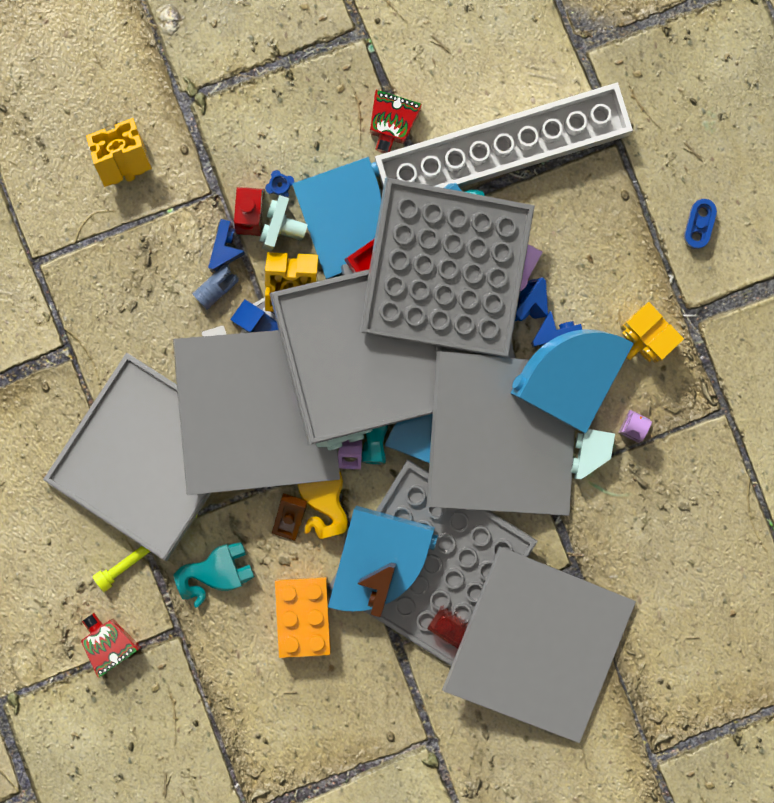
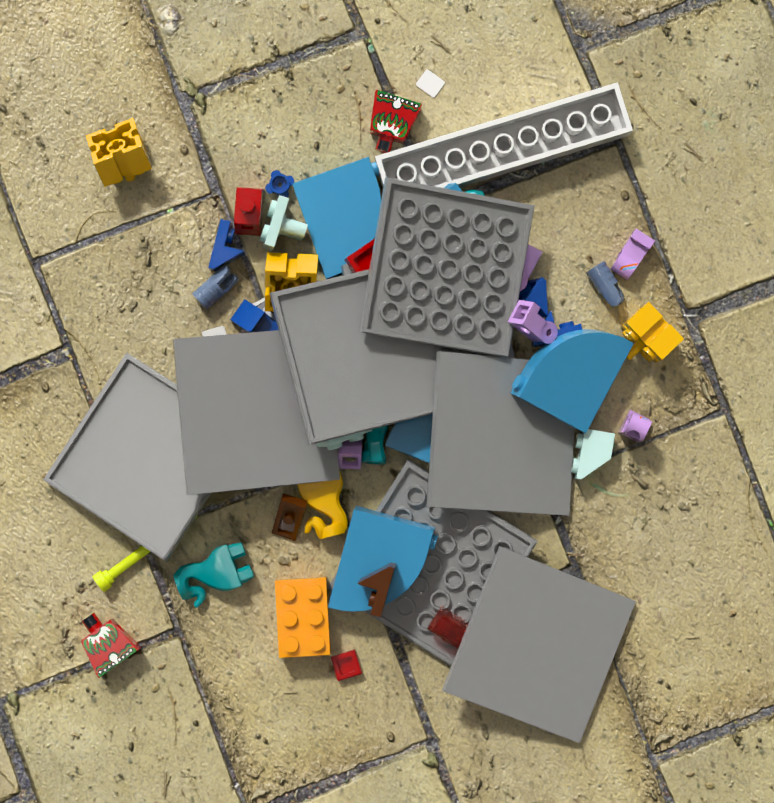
blue plate [684,199,717,249] -> none
none -> red tile [331,649,362,681]
none -> white sticker [416,69,445,97]
none -> lavender leg [508,300,558,344]
none -> sand blue hinge [586,261,625,307]
none -> lavender leg [610,229,655,280]

